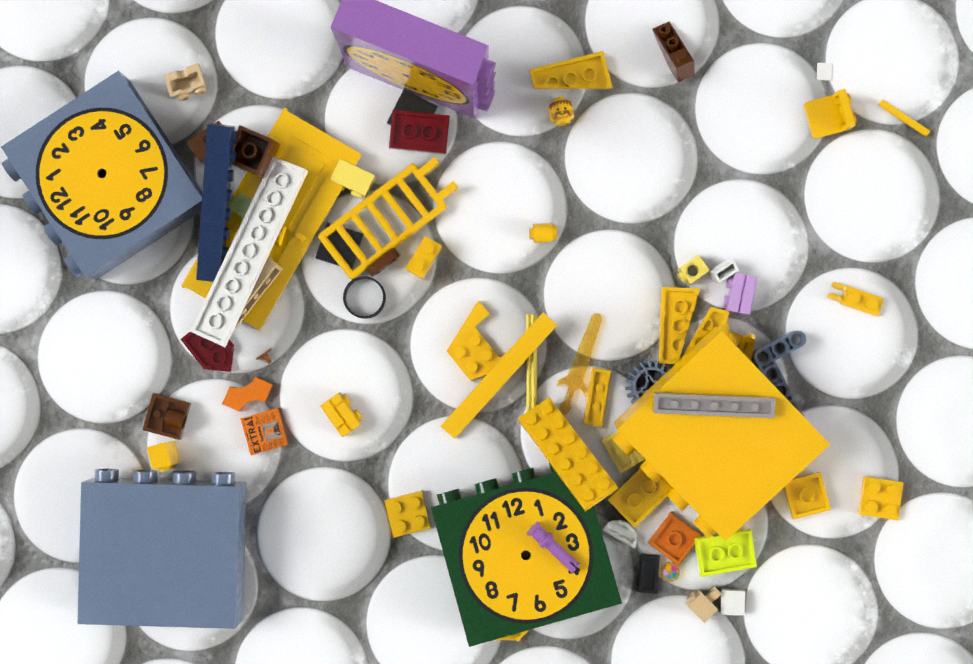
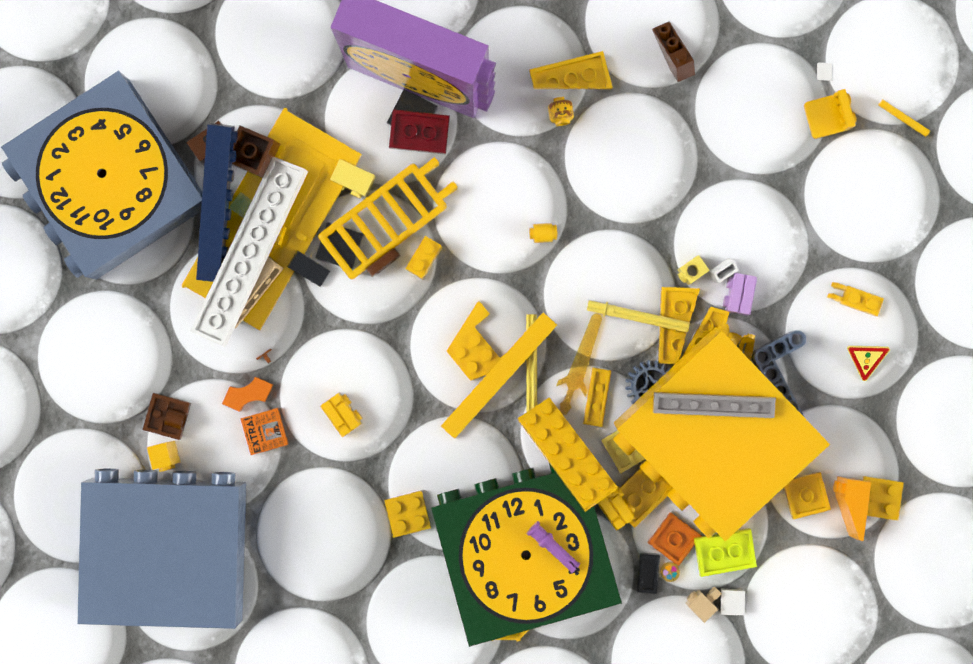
tan cylinder [164,63,206,101] -> none
dark red tile [180,332,234,372] -> none
black tyre [343,276,386,319] -> none
white plate [601,520,637,549] -> none
none -> black tile [287,251,330,287]
none -> light yellow axle [587,300,690,332]
none -> yellow brick [597,486,635,531]
none -> light orange slope [833,476,871,541]
none -> piece [847,345,890,381]

